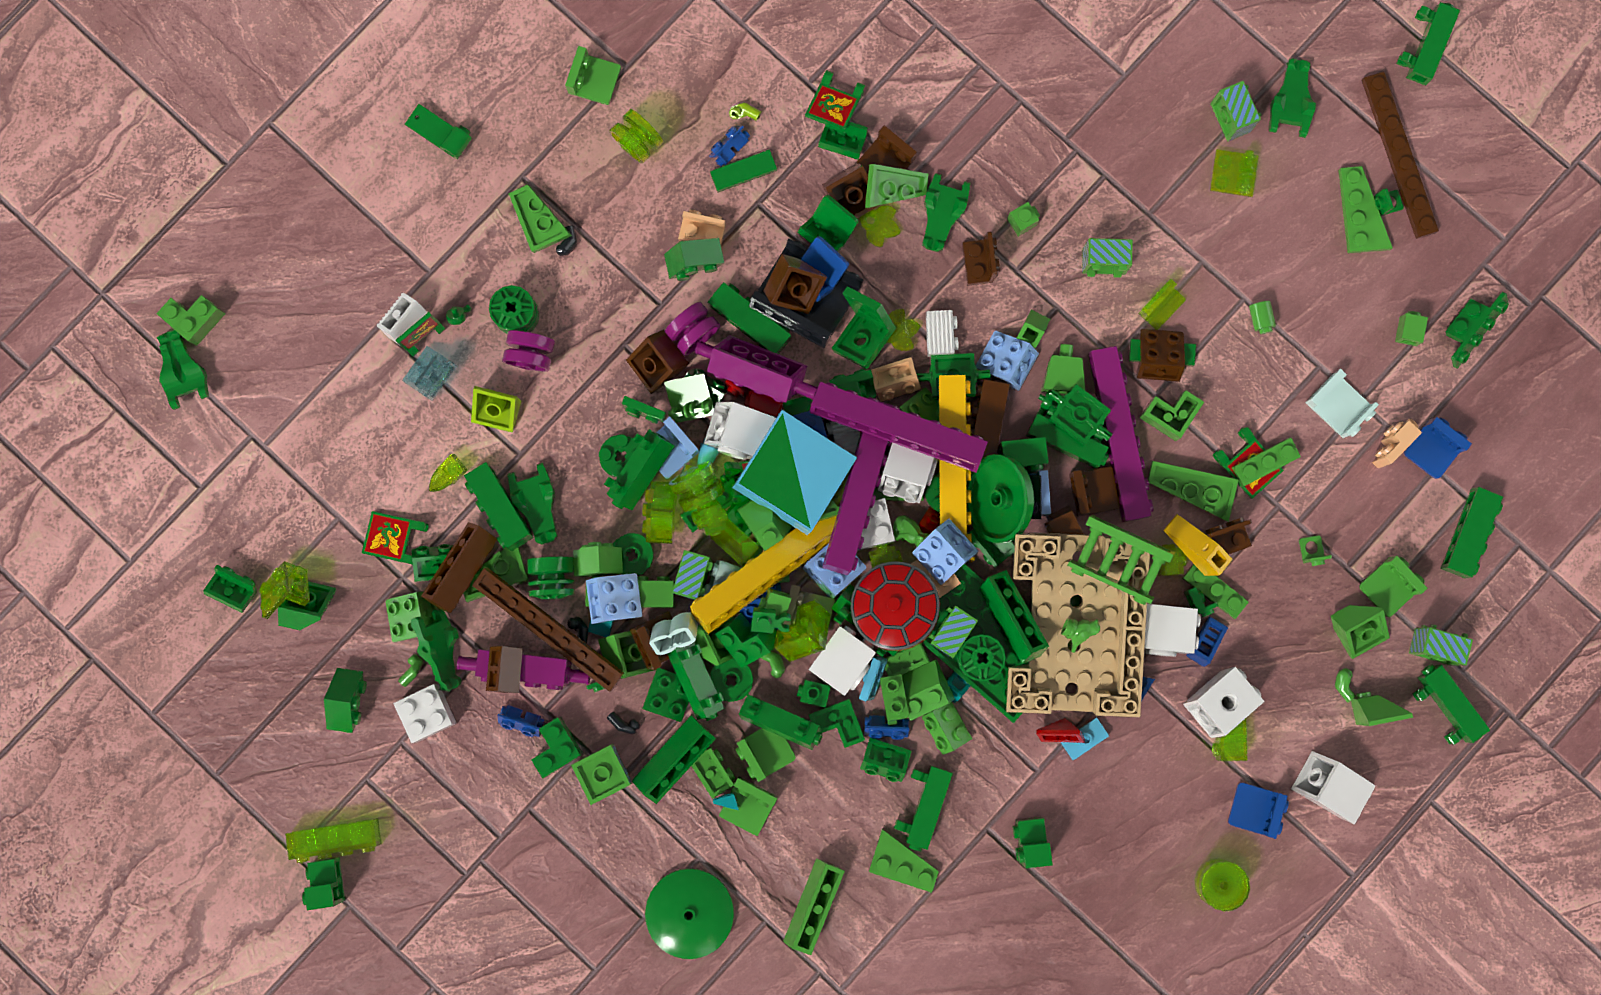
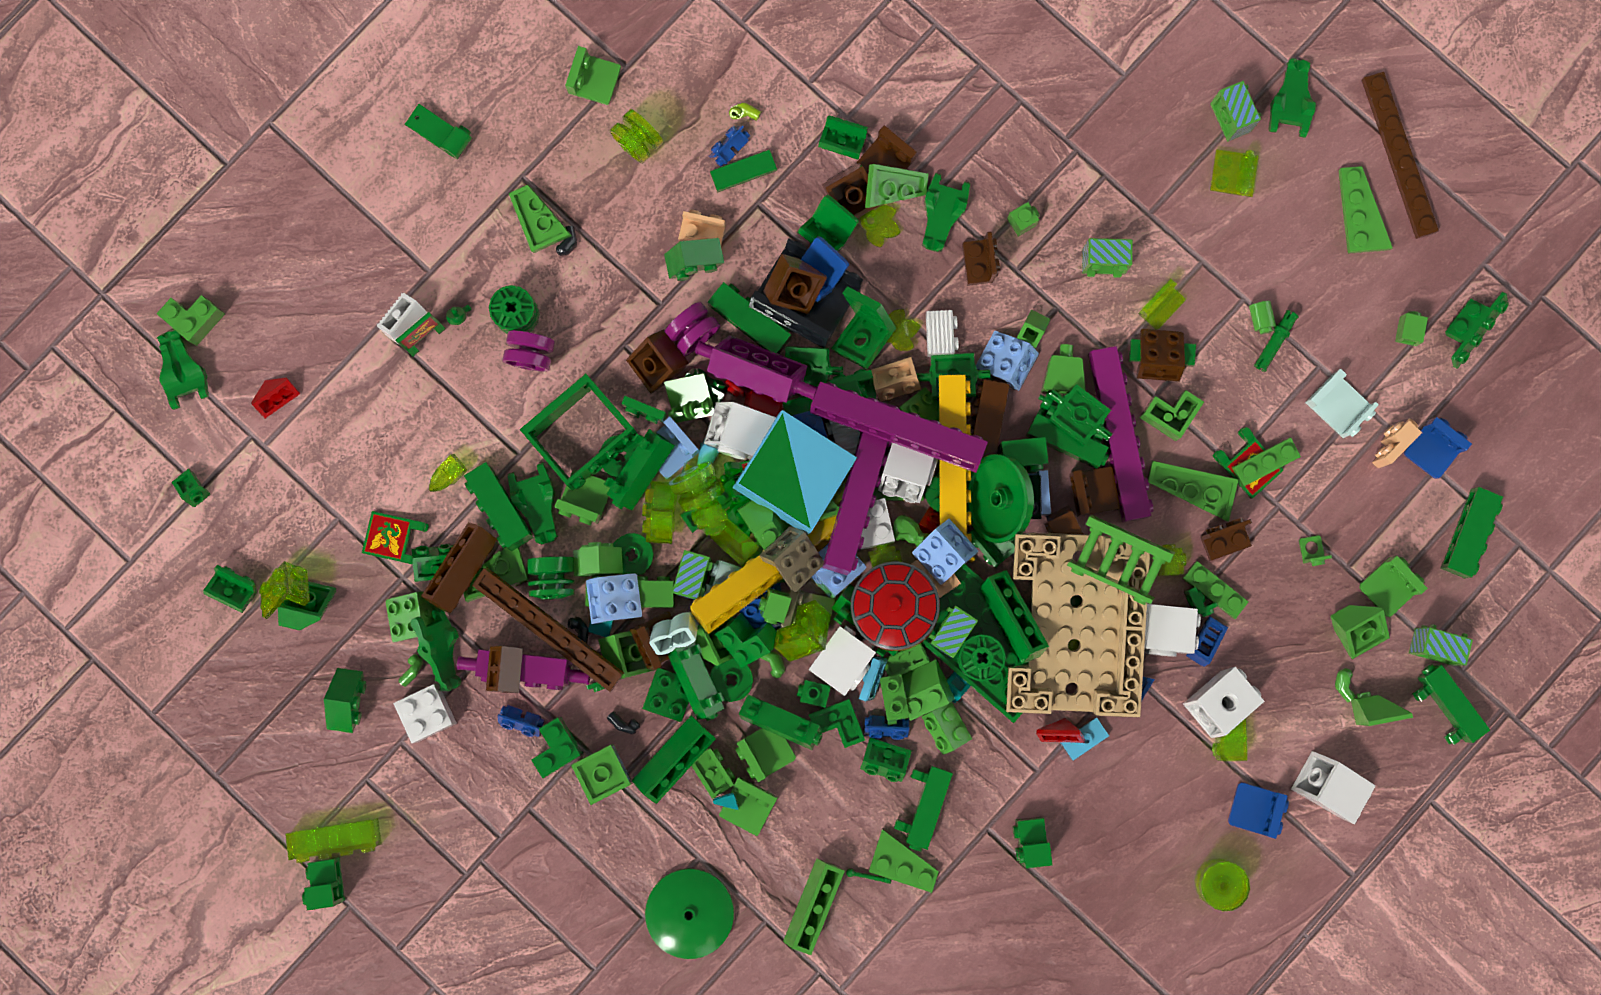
clear light blue brick [402,346,457,401] -> none
lime slope [471,386,522,433] -> none
green plate [751,607,791,633] -> none
flag [805,70,865,132] -> none
bright green animal [1061,618,1100,653] -> none
yellow slope [1163,514,1233,576] -> none
green bracket [1374,188,1404,216] -> none
green brick [1396,2,1460,86] -> none
none -> green bracket [172,468,210,507]
none -> red slope [251,377,300,419]
none -> green window [520,374,637,491]
none -> bright green bracket [554,470,610,526]
none -> dark tan bracket [759,526,824,592]
none -> green plate [785,346,843,387]
none -> green hinge [846,868,892,884]
none -> green pin [1254,310,1299,372]

